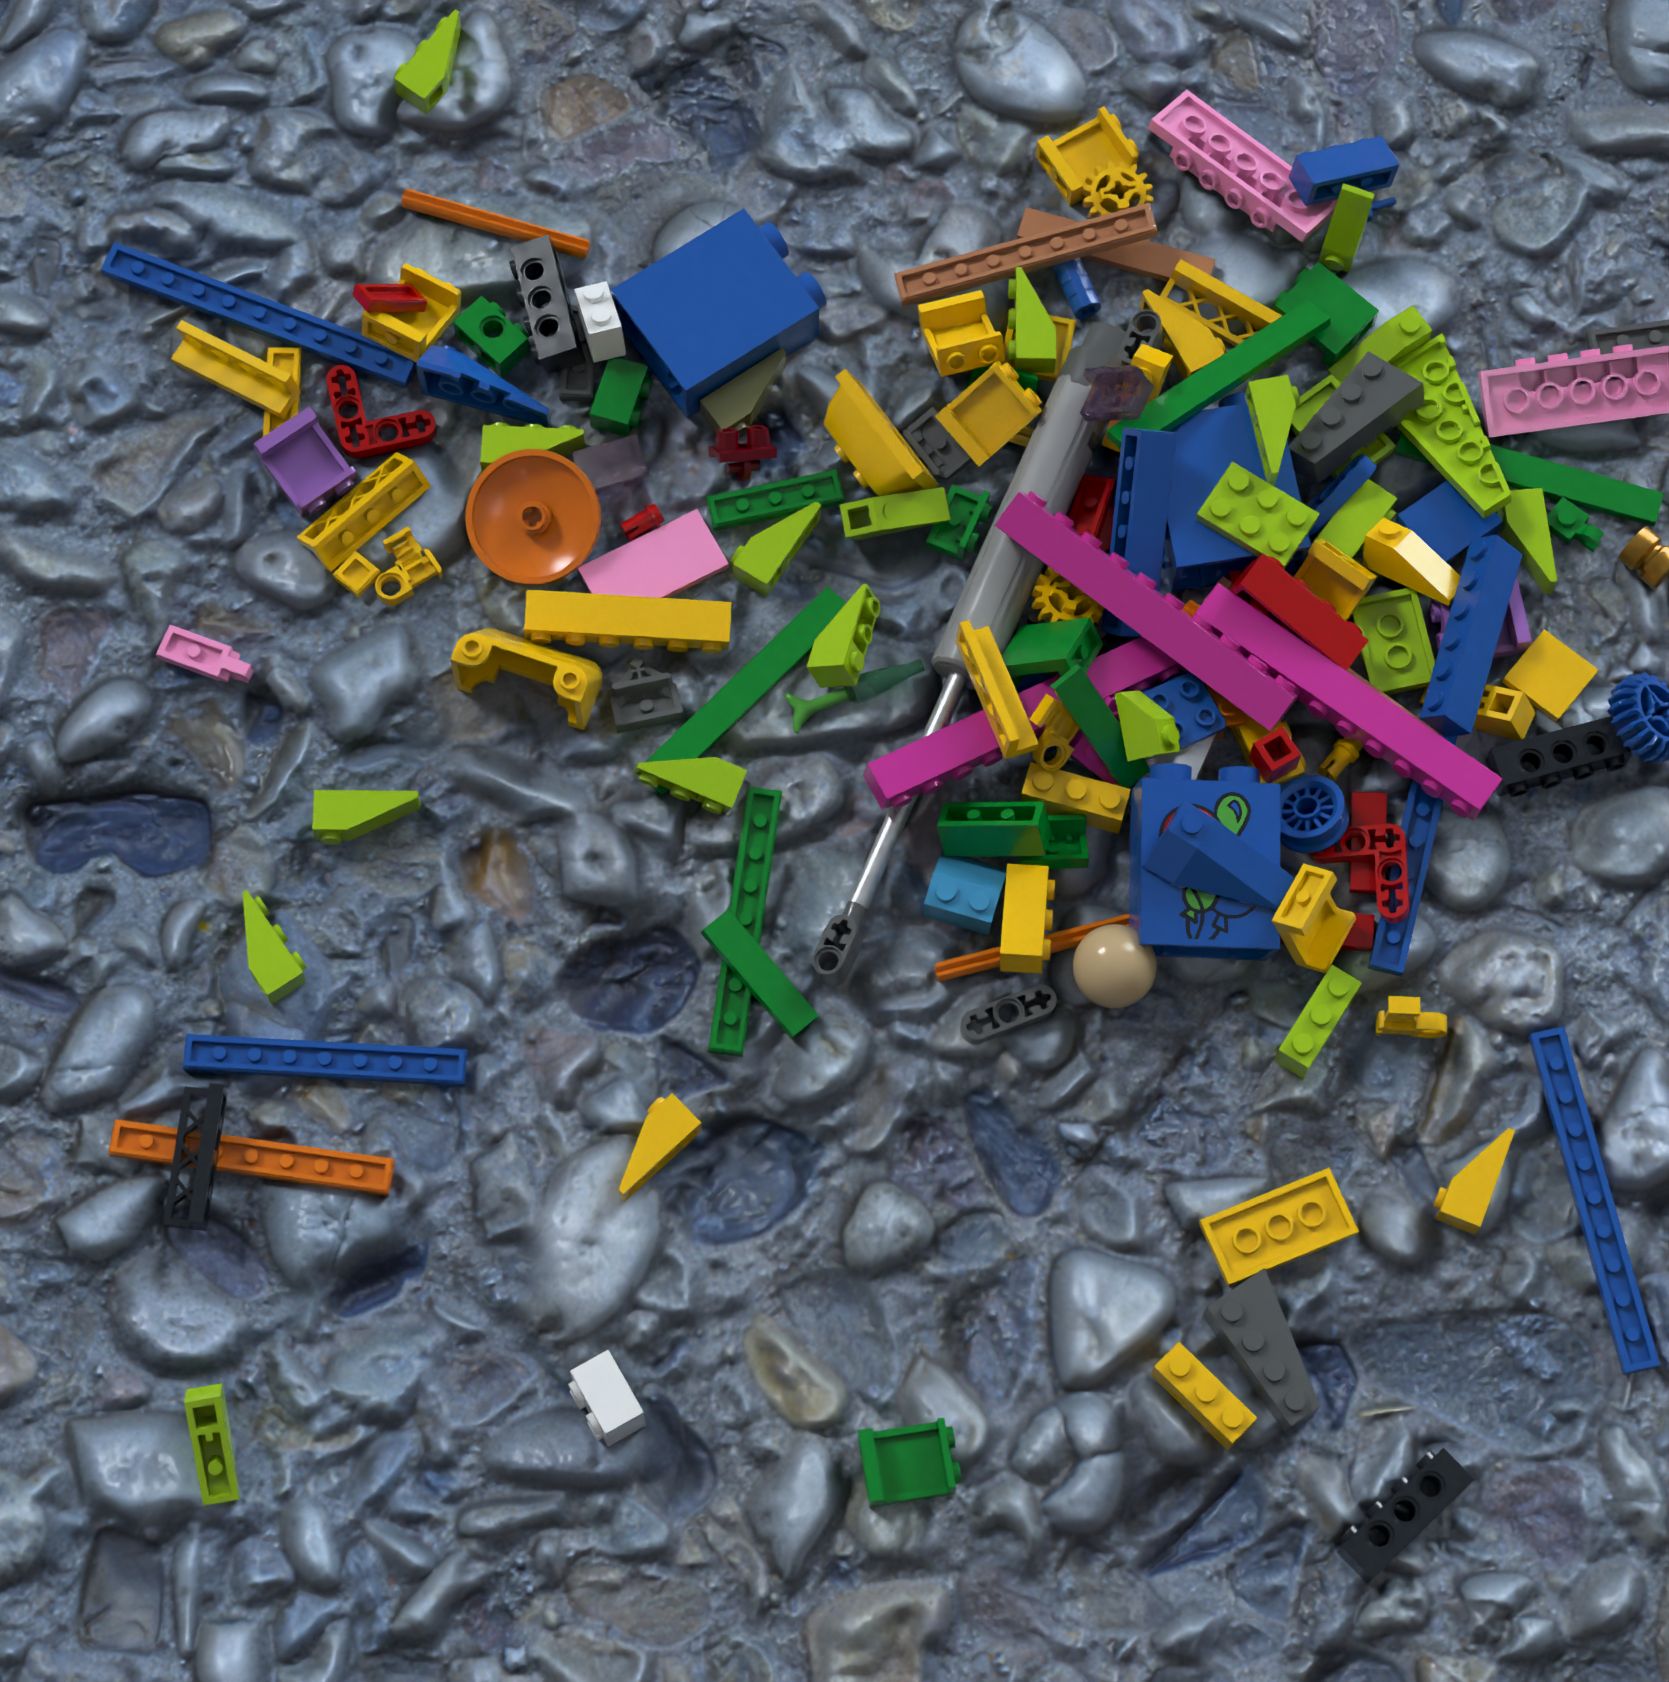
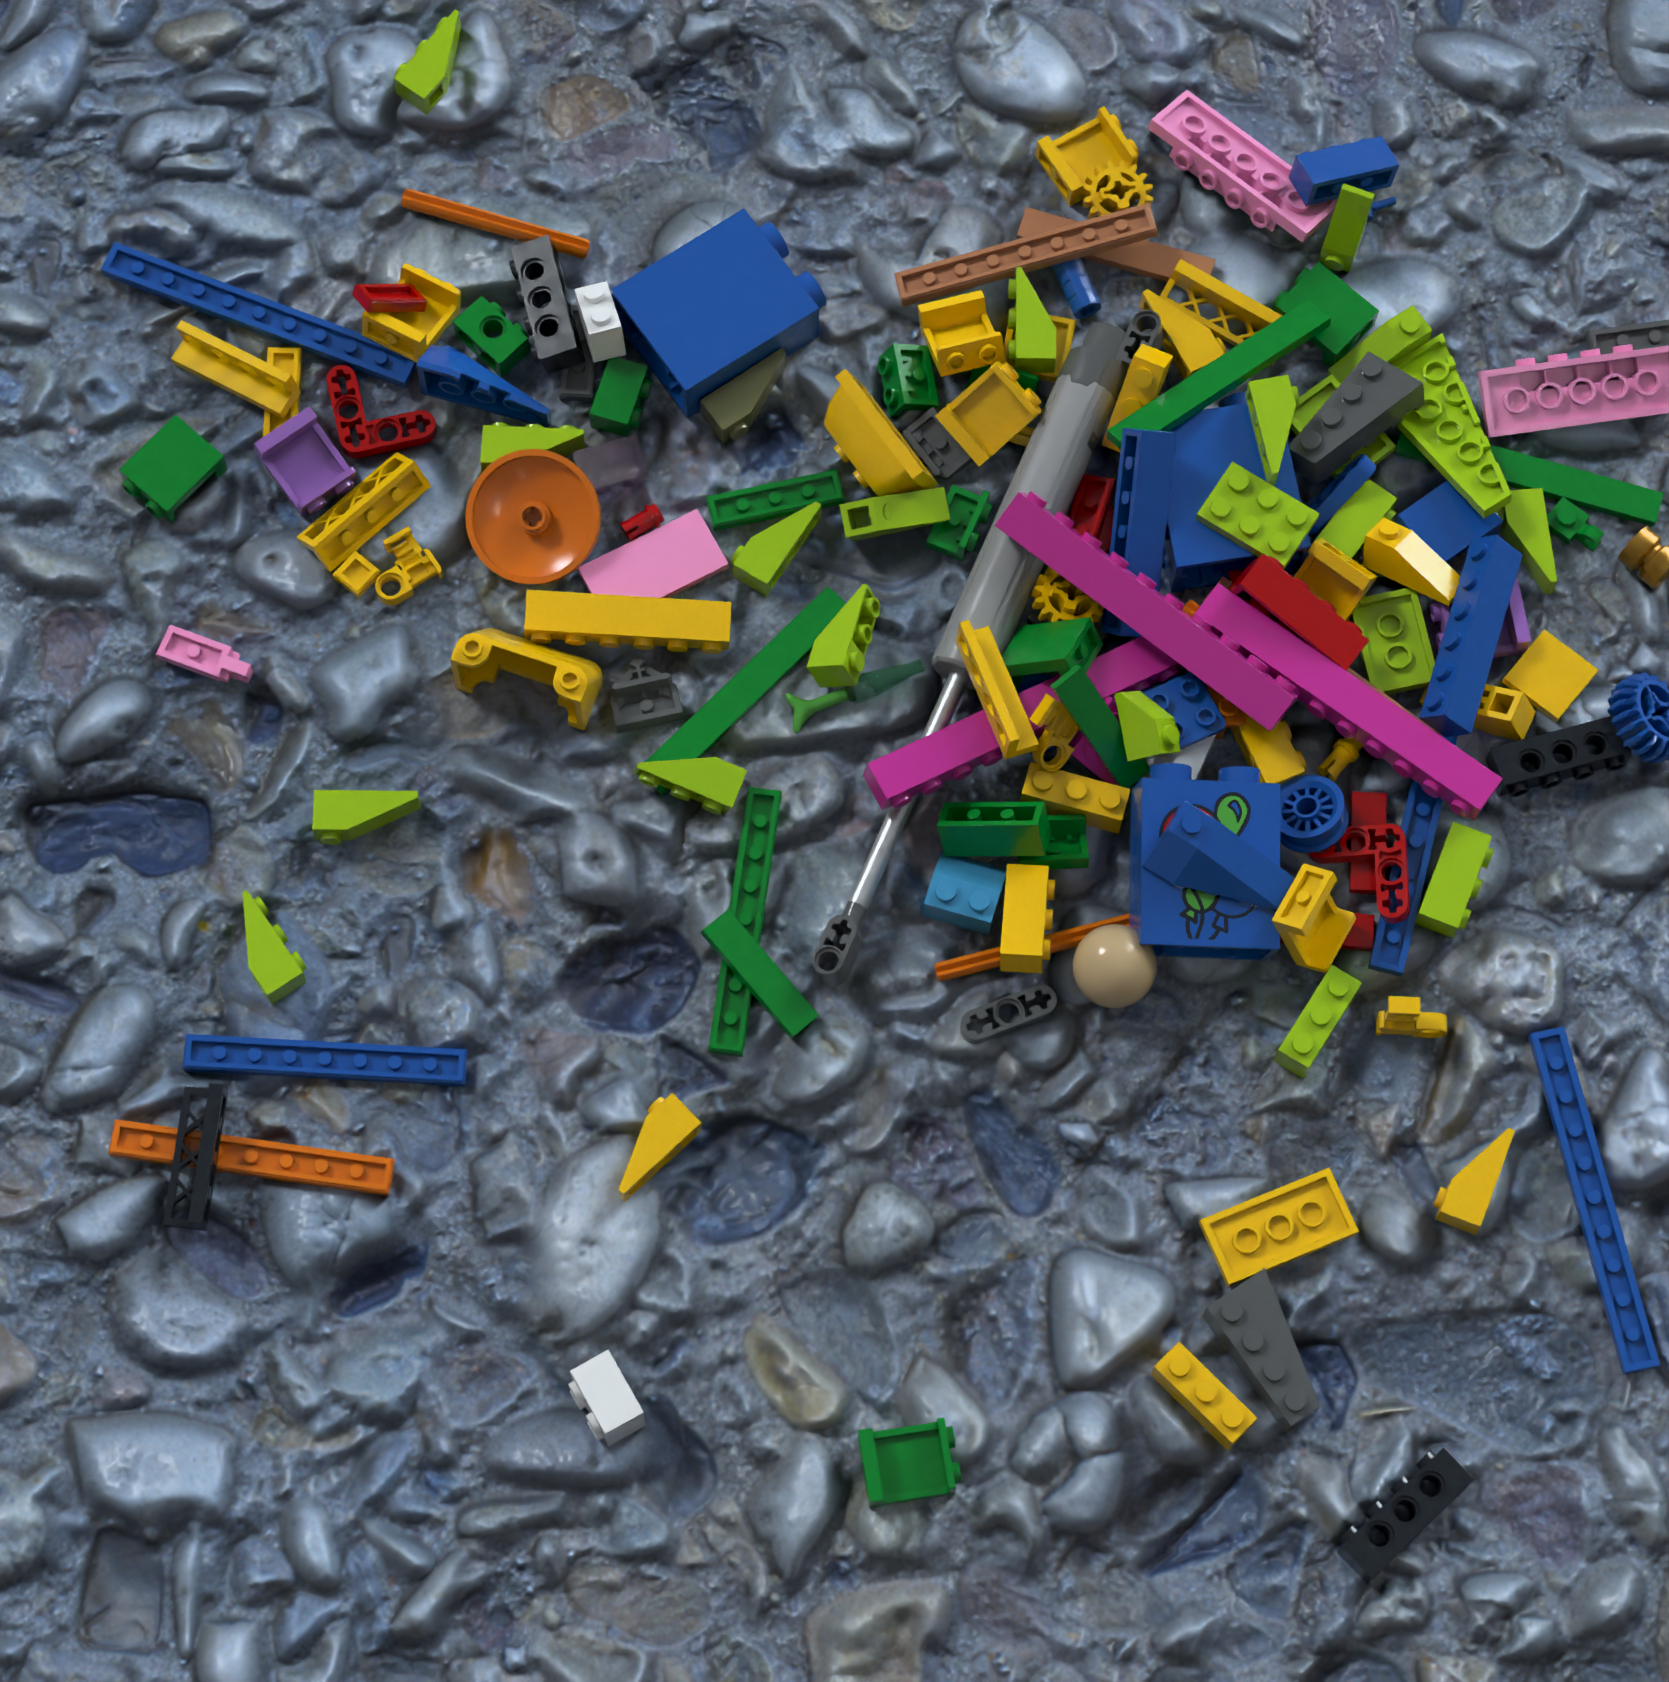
lime slope [184,1383,240,1506] -> none
dark red hips [708,425,777,482] -> none
clear purple bracket [1080,365,1154,421] -> none
red brick [1249,726,1302,783] -> none
none -> green panel [119,415,228,524]
none -> green bracket [878,343,939,417]
none -> lime brick [1415,821,1494,938]

